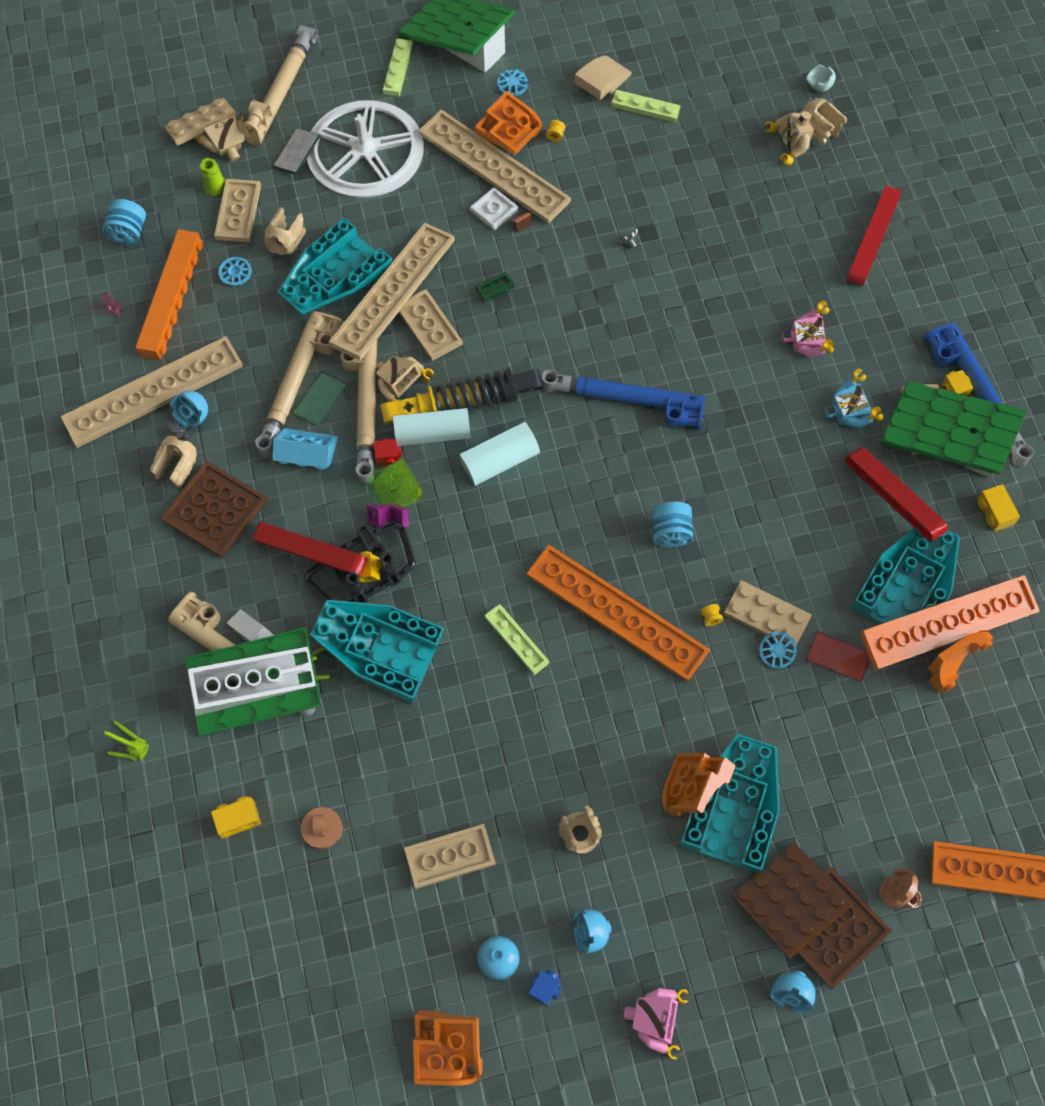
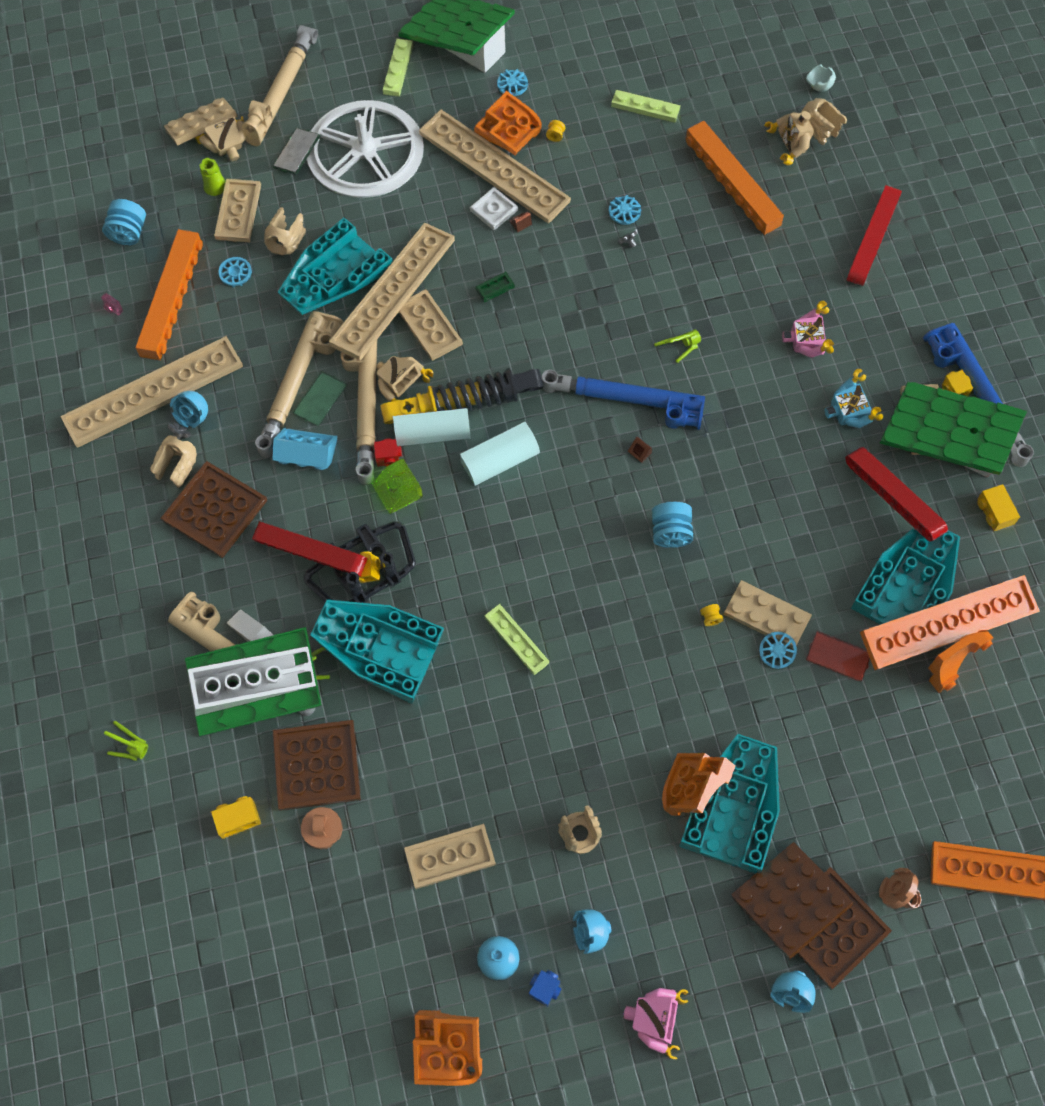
magenta slope [366,504,409,528] -> none
orange plate [527,545,710,682] -> none
tan slope [575,55,632,100] -> none
none -> reddish brown plate [273,720,361,811]
none -> medium azure wheel [609,195,641,225]
none -> copper slope [627,437,652,463]
none -> lime plant [654,329,701,363]
none -> orange brick [686,121,784,235]

